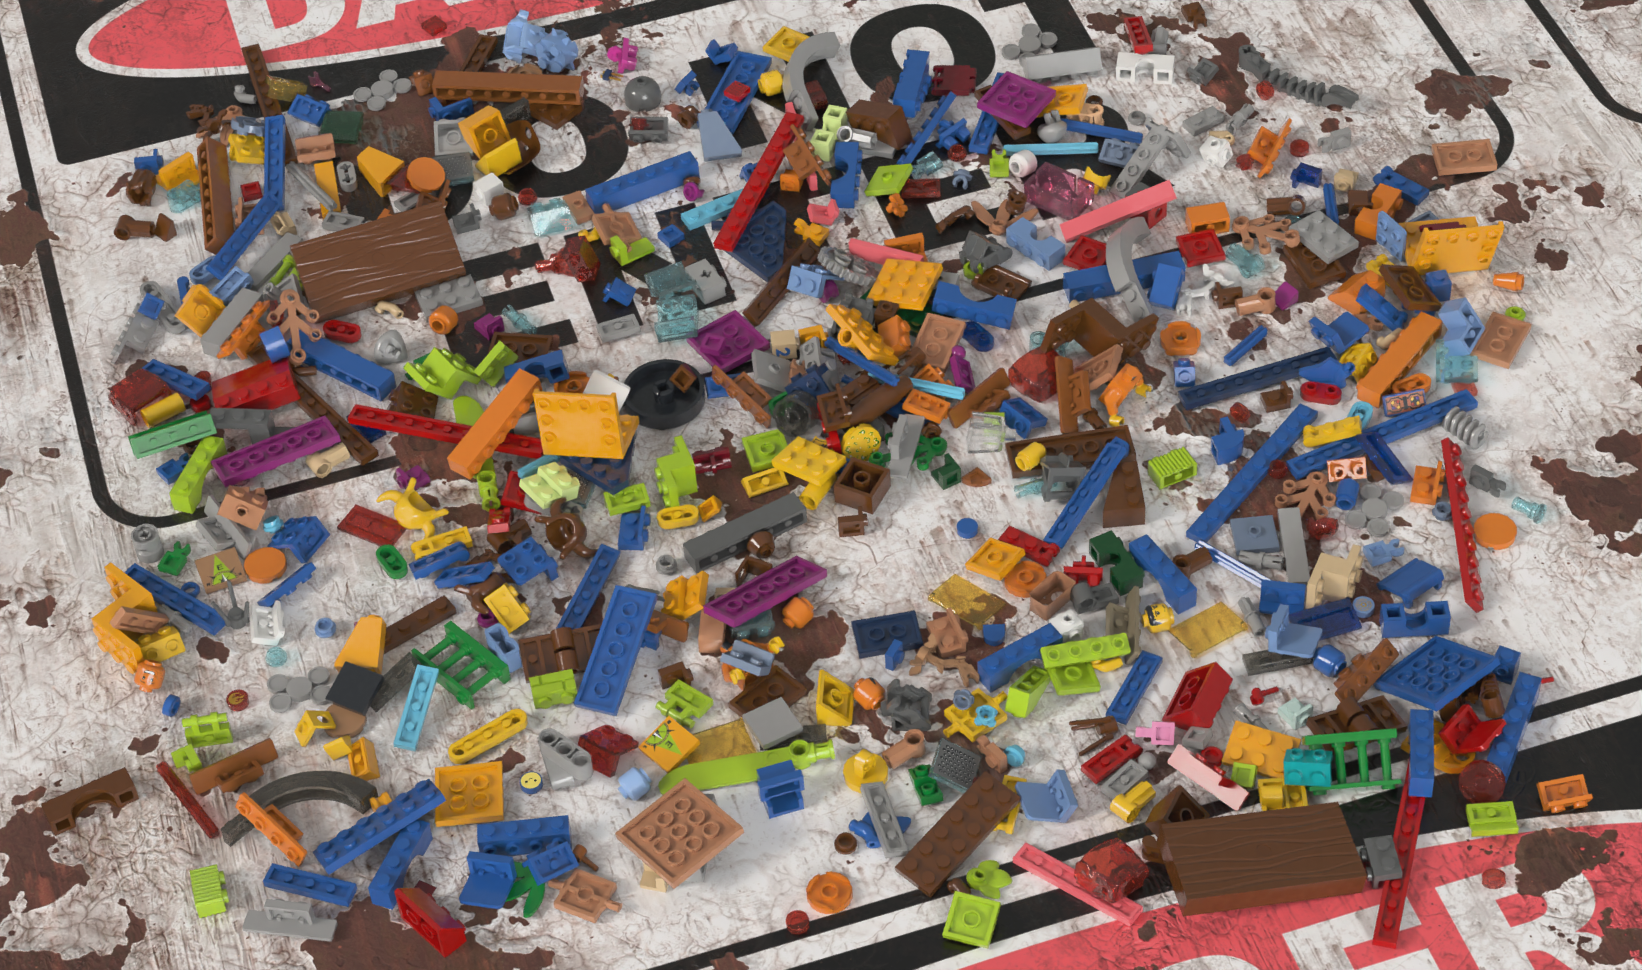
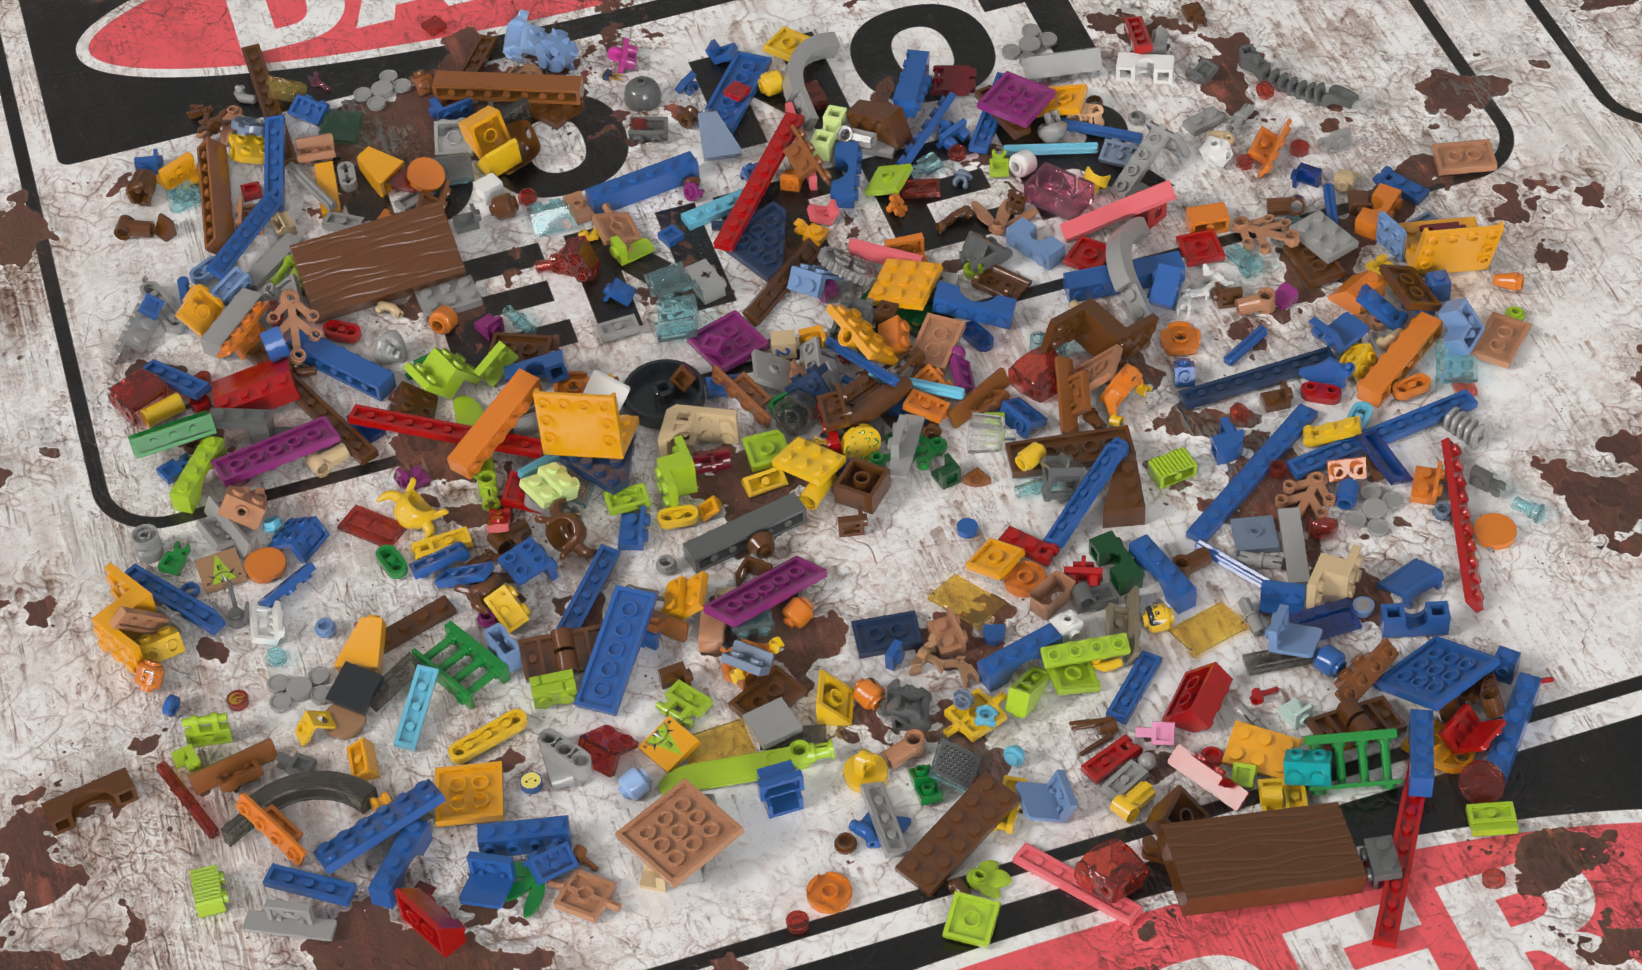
yellow slope [323,735,352,761] -> none
nougat plate [976,735,1007,774] -> none
light grey plate [1182,726,1213,750] -> none
medium blue plate [1363,539,1404,567] -> none
tile [1382,388,1426,417] -> none
orange bracket [1536,774,1593,813] -> none
none -> dark grey plate [275,752,317,781]
none -> tan bracket [658,404,740,457]

